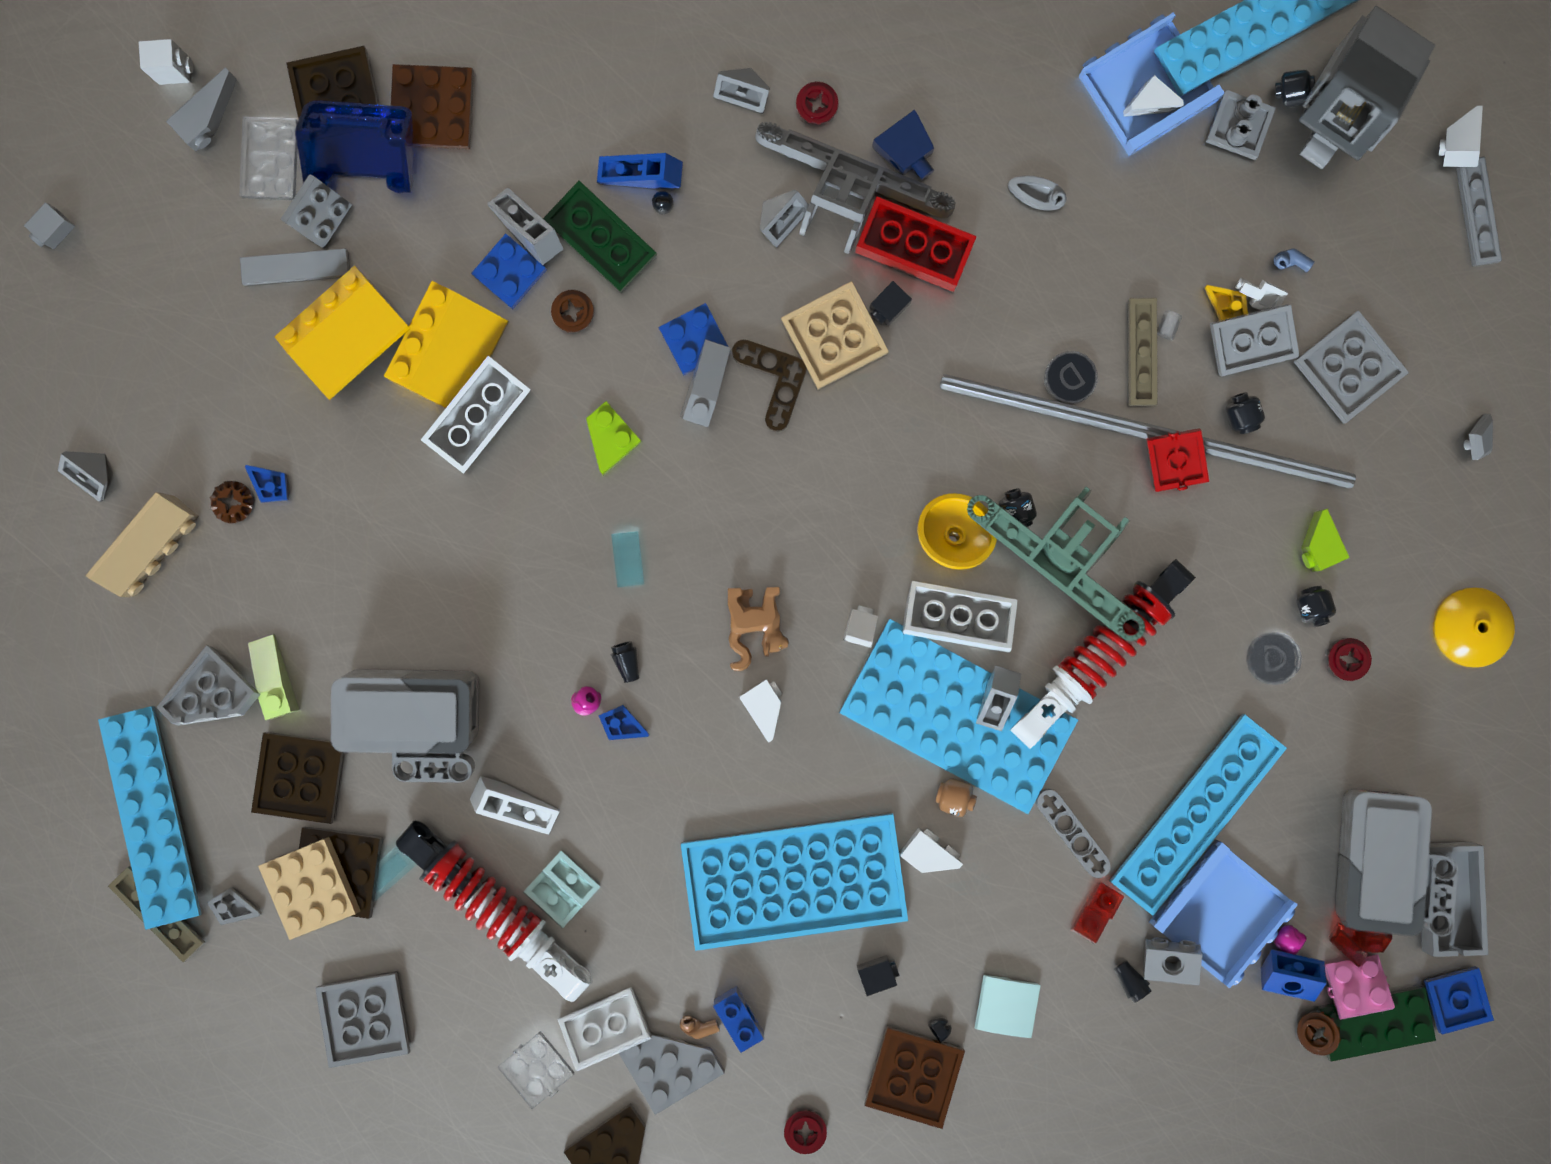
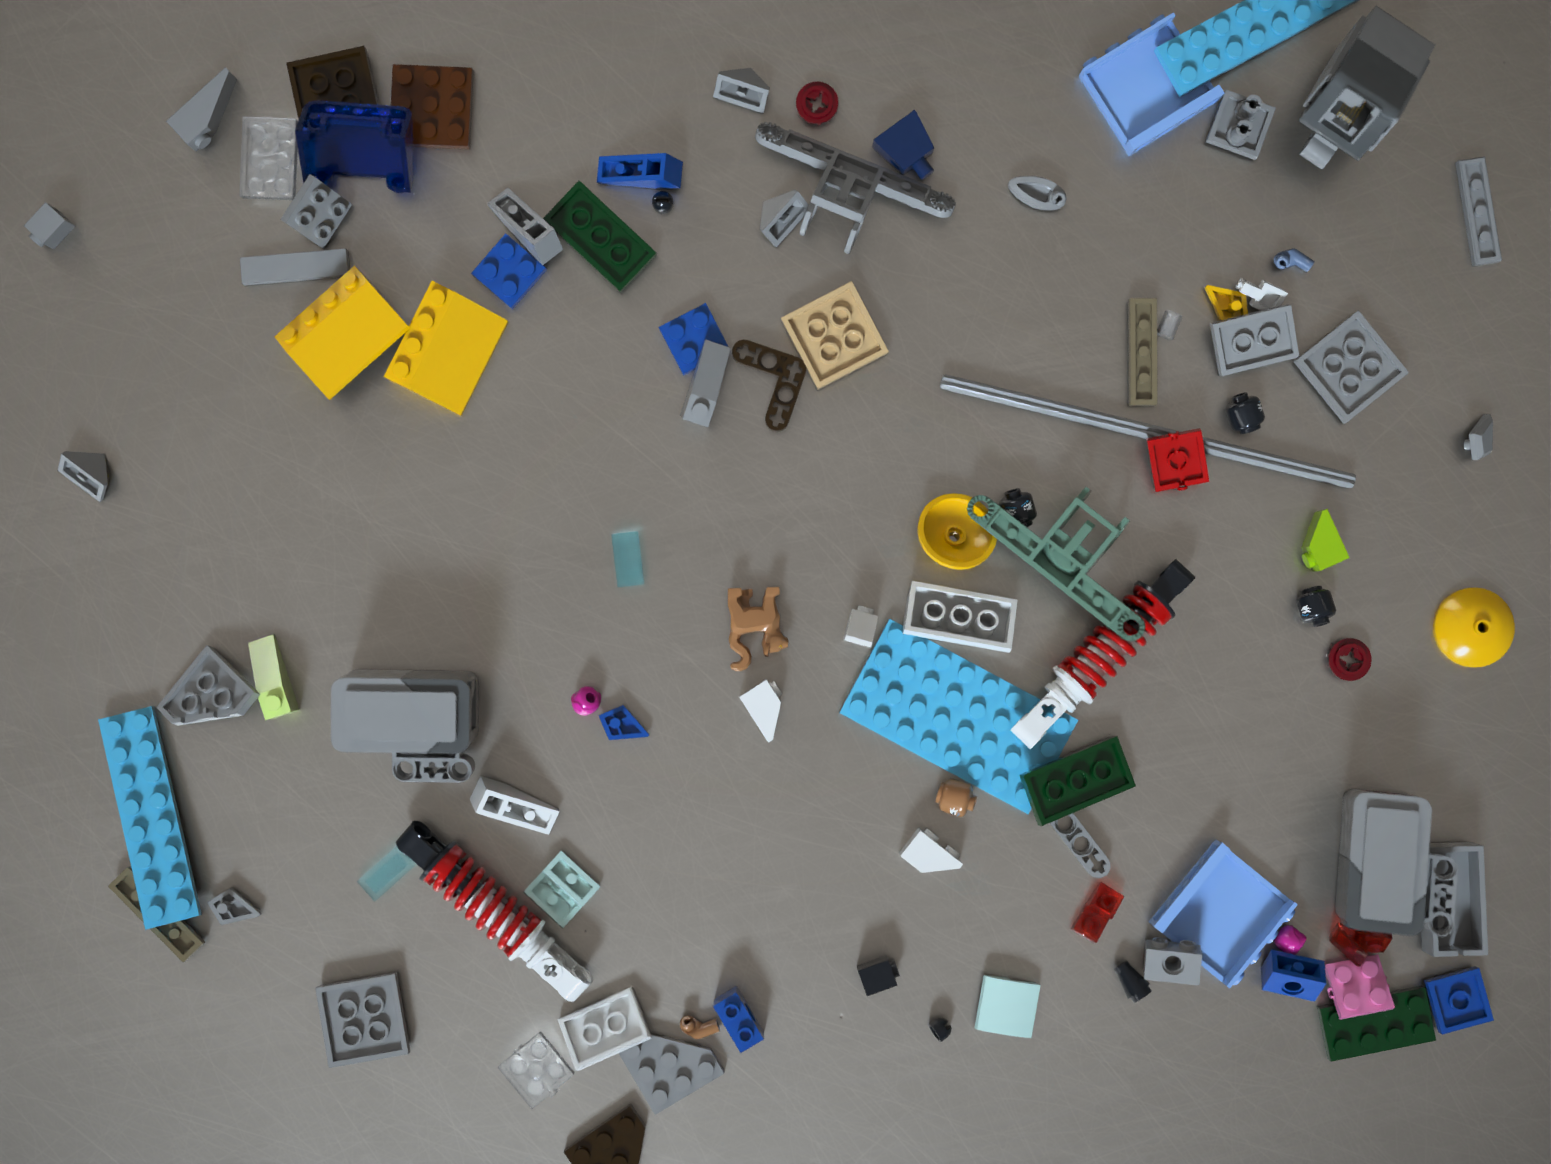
tan slope [85,492,199,597] -> none
white brick [139,39,193,85] -> none
reddish brown gear [210,481,254,523] -> none
blue piece [245,465,289,503] -> none
dark brown plate [251,732,344,824] -> none
tan plate [258,837,361,940] -> none
dark brown plate [299,826,383,919] -> none
white brick [421,356,531,474] -> none
reddish brown gear [551,290,594,333] -> none
lime wing [586,401,642,475] -> none
black cone [611,641,639,683] -> none
medium azure plate [681,813,908,951] -> none
dark red gear [784,1109,827,1154] -> none
red brick [855,196,977,292] -> none
reddish brown plate [864,1026,965,1129] -> none
black brick [870,281,912,326] -> none
light grey slope [976,666,1021,731] -> none
black tile [1044,351,1098,404] -> none
medium azure plate [1109,714,1287,916] -> none
white slope [1123,75,1184,116] -> none
clear tile [1246,632,1302,685] -> none
black head [1276,70,1315,107] -> none
reddish brown gear [1297,1011,1341,1056] -> none
white slope [1439,106,1483,167] -> none
none -> dark green plate [1019,736,1136,826]

